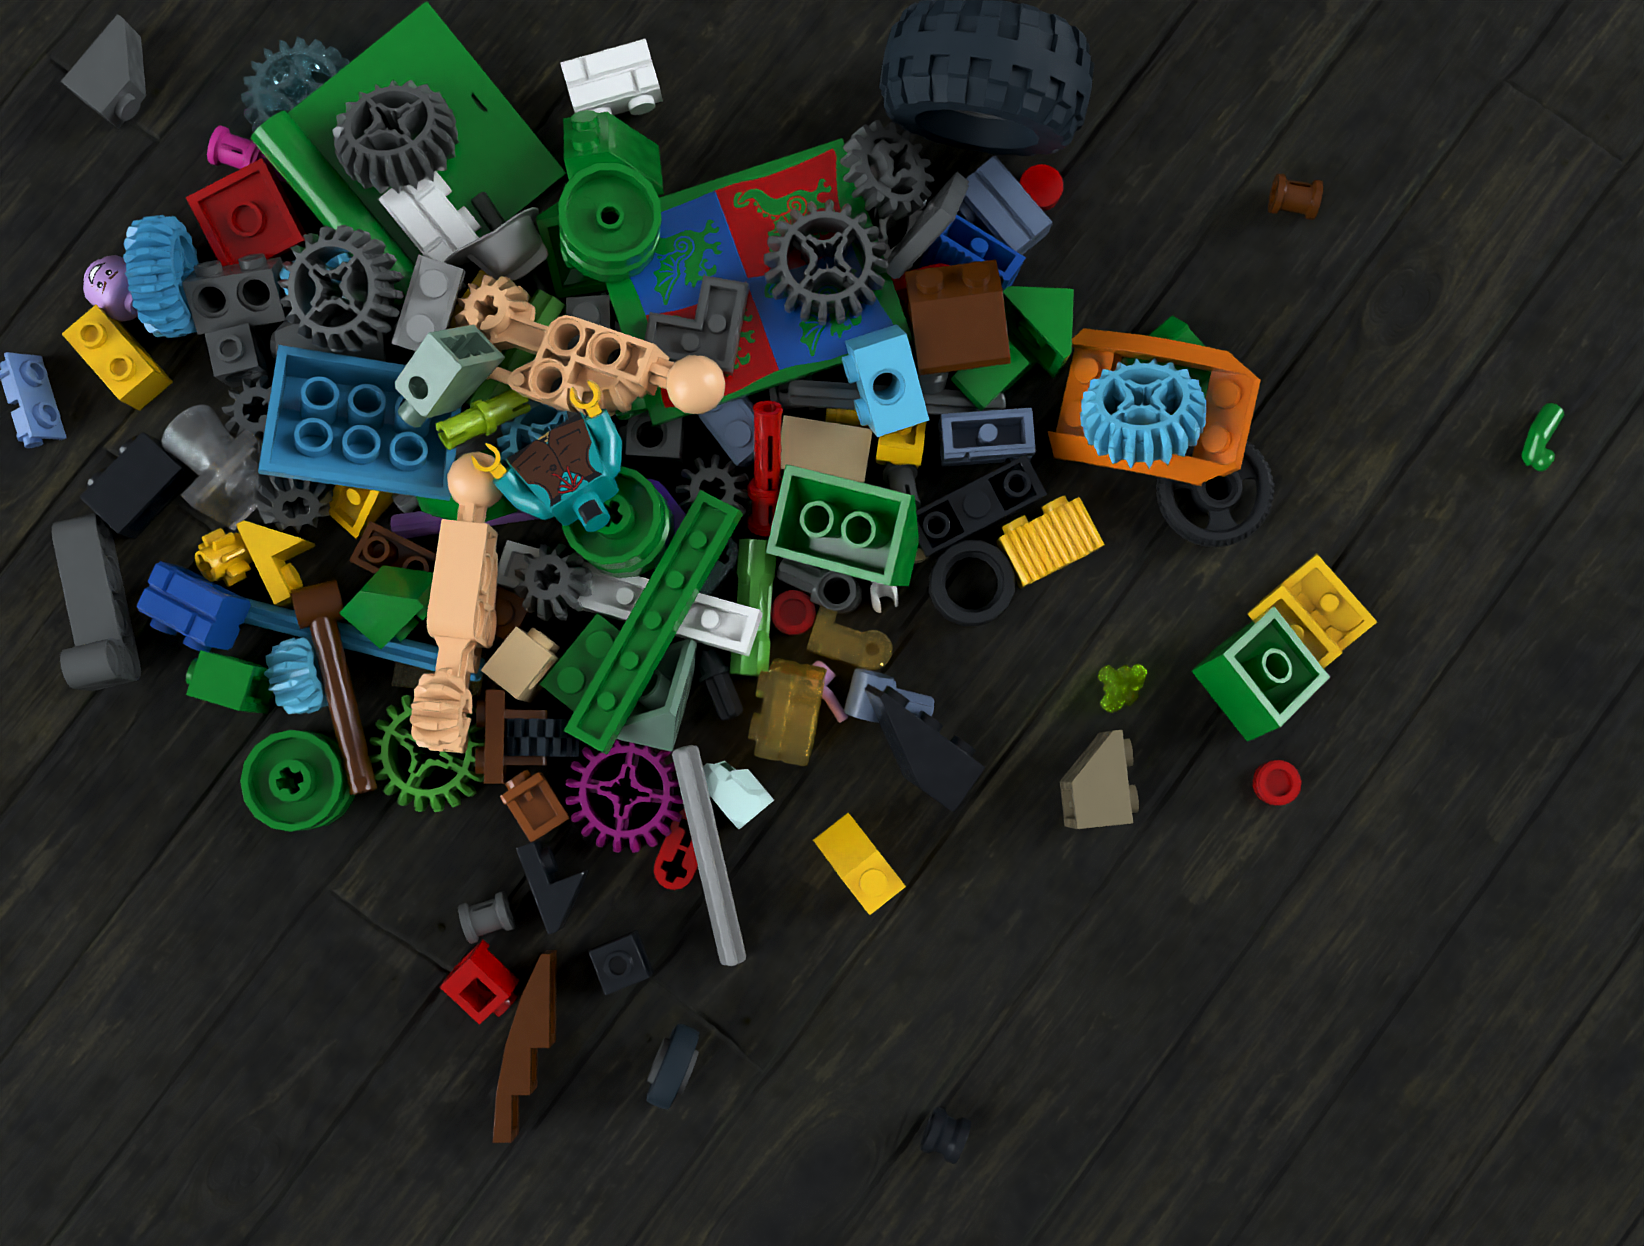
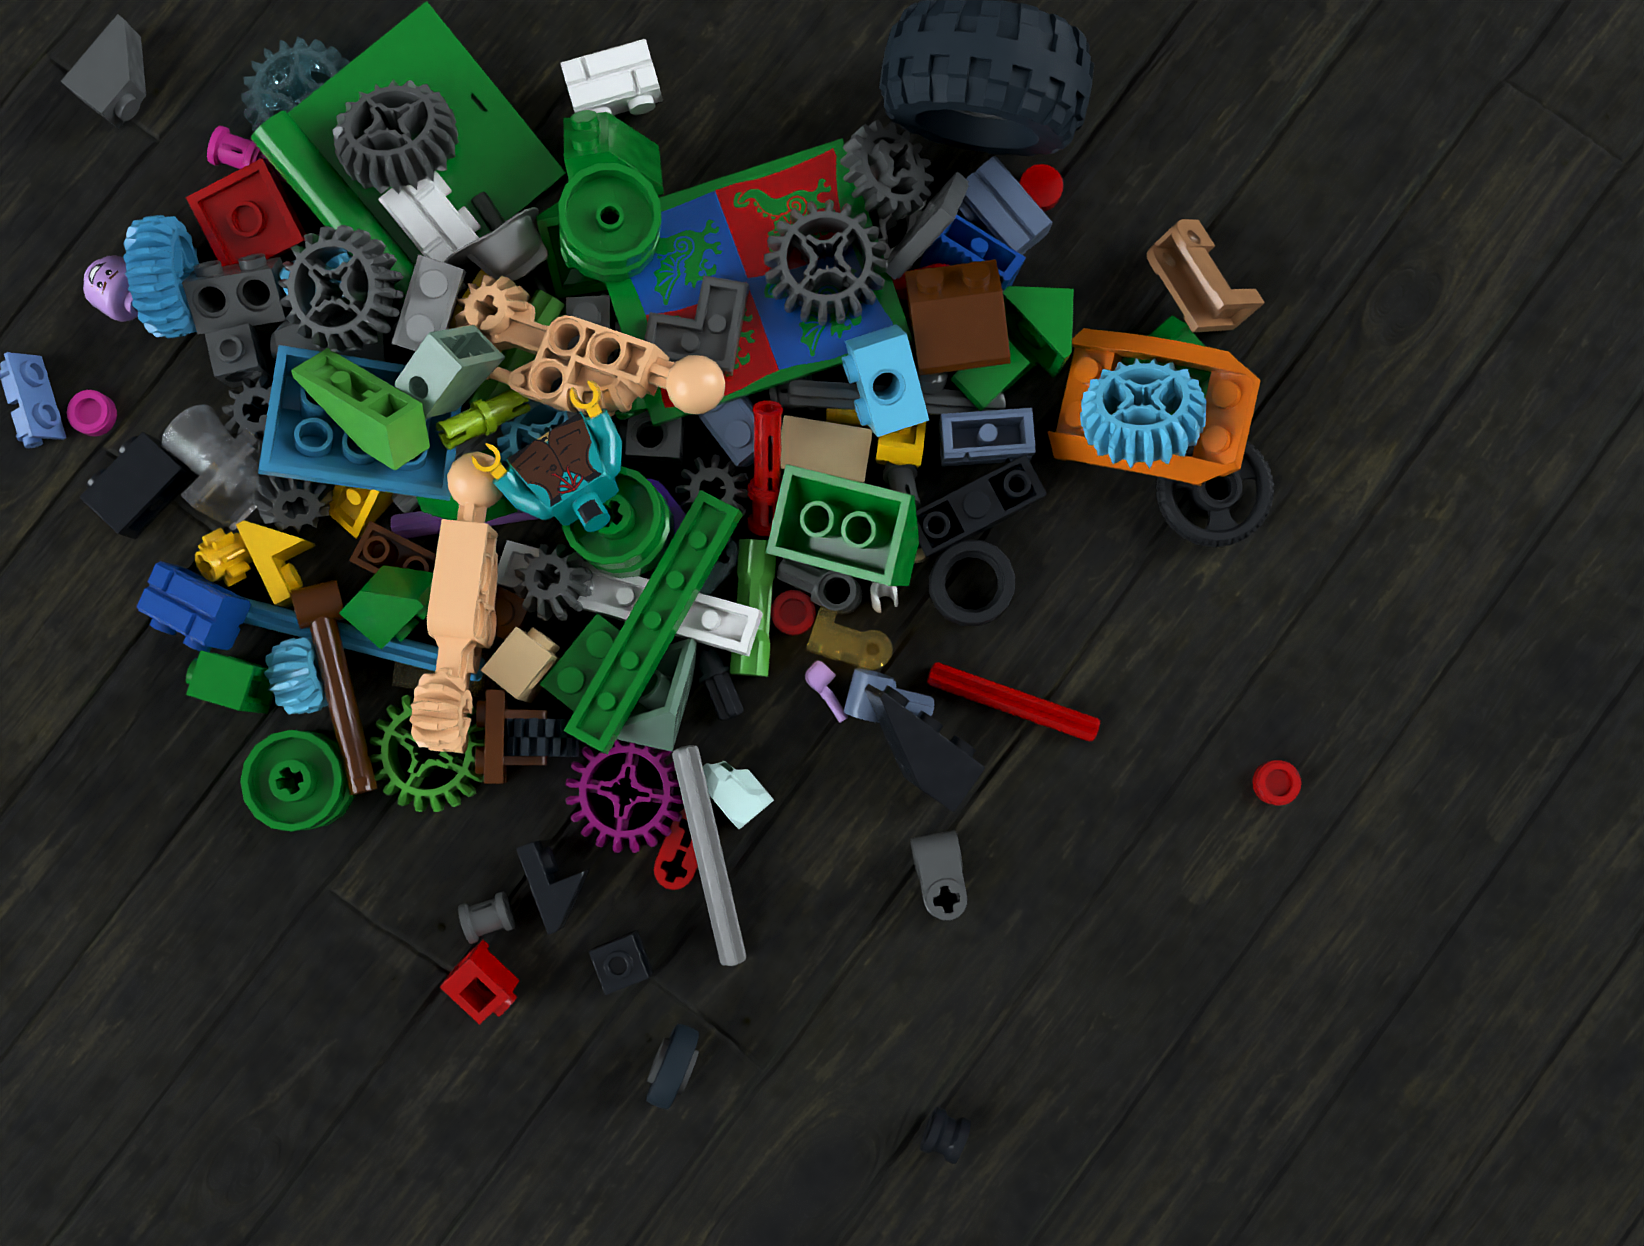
dark grey beam [51,513,141,691] -> none
yellow brick [62,305,173,411] -> none
reddish brown slope [492,950,557,1143] -> none
dark orange bracket [500,769,570,842] -> none
clear yellow brick [749,658,827,766] -> none
yellow slope [813,812,906,915] -> none
yellow brick [996,495,1104,589] -> none
dark tan slope [1060,730,1139,829] -> none
clear neon green plant [1097,663,1147,713] -> none
green slope [1192,606,1330,742] -> none
yellow slope [1247,553,1377,669] -> none
reddish brown bush [1268,173,1323,220] -> none
green arm [1521,403,1564,472] -> none
none -> dark pink tile [67,390,117,436]
none -> bright green slope [291,348,430,470]
none -> dark grey piece [910,830,967,920]
none -> red axle [927,662,1100,741]
none -> medium nougat piece [1147,219,1265,332]

